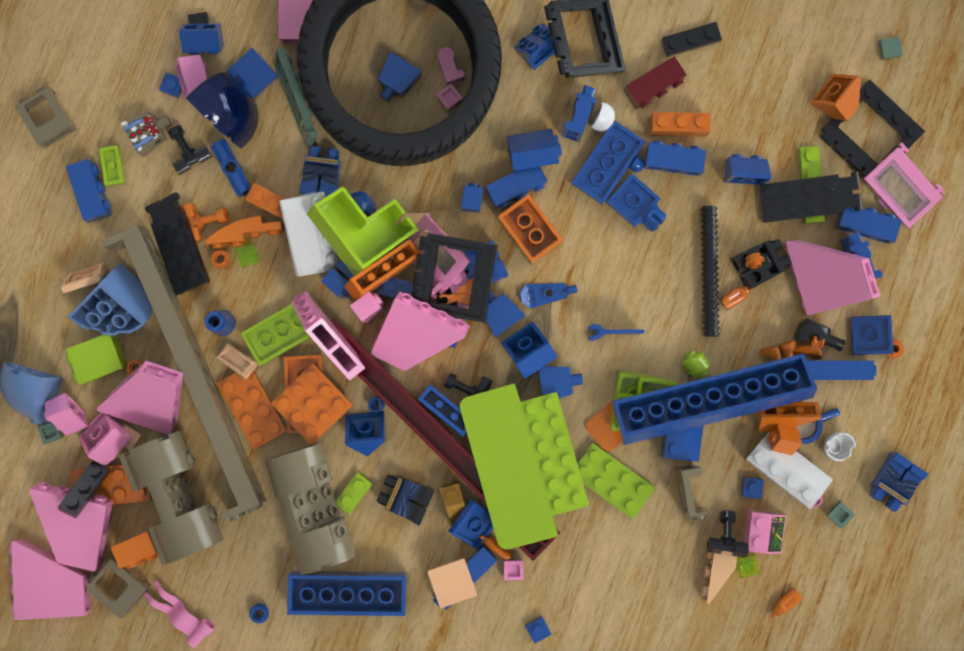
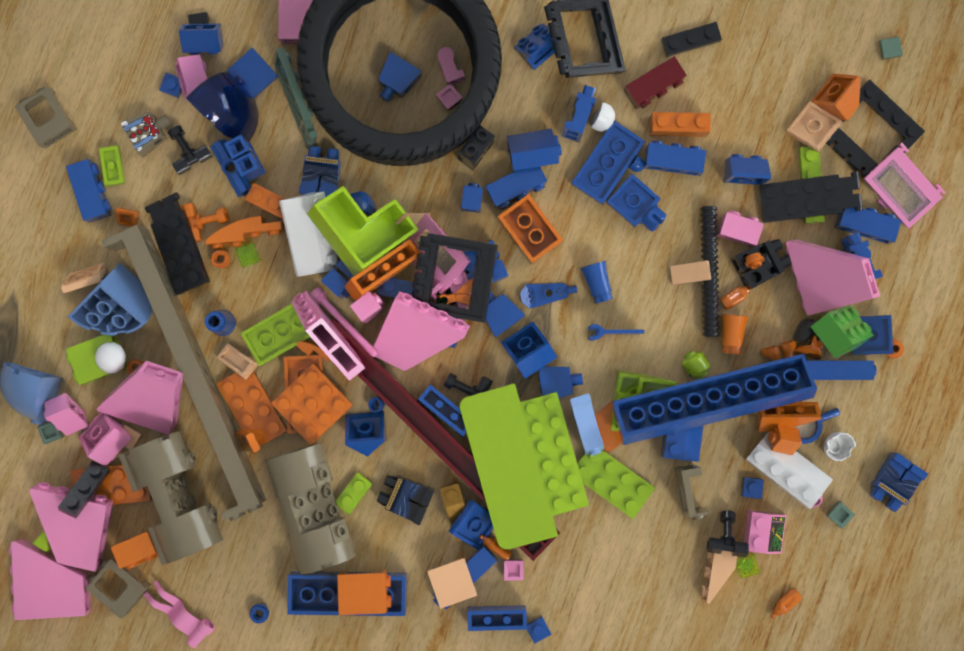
none -> lime slope [32,532,52,552]
none -> white hair [95,342,126,374]
none -> orange slope [115,208,140,227]
none -> blue hips [224,135,266,182]
none -> orange tile [235,429,260,453]
none -> orange slope [296,341,331,362]
none -> bright pink piece [310,287,377,357]
none -> orange panel [337,570,392,615]
none -> black hips [458,125,495,171]
none -> blue brick [468,605,527,631]
none -> light blue arch [570,393,604,456]
none -> blue plant [580,260,613,304]
none -> light nougat tile [670,260,711,285]
none -> bright pink brick [717,211,764,248]
none -> orange plant [721,314,749,354]
none -> light nougat tile [787,101,842,153]
none -> bright green brick [811,305,874,358]

